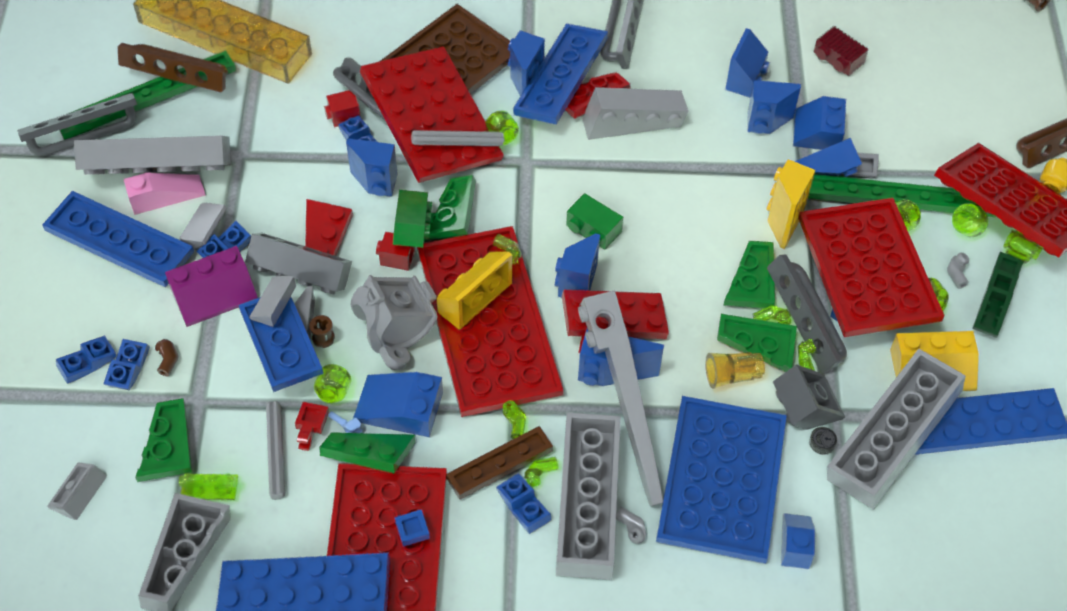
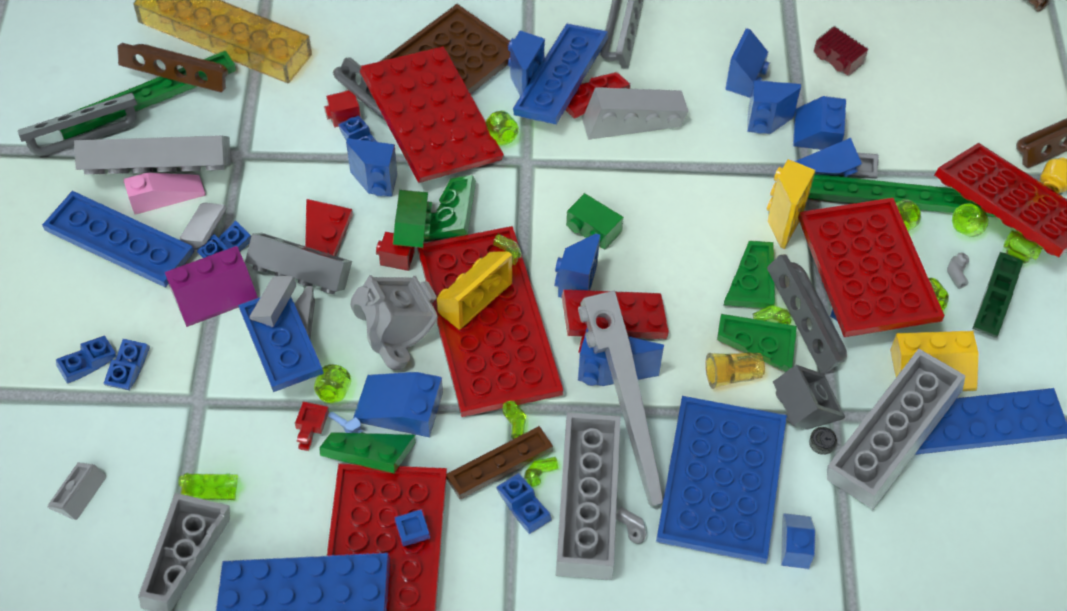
green wing [135,398,192,482] -> none
reddish brown arm [155,339,178,377] -> none
light grey axle [266,401,285,500] -> none
reddish brown bush [309,315,335,348] -> none
light grey axle [411,130,504,146] -> none
clear neon green arm [798,339,816,371] -> none

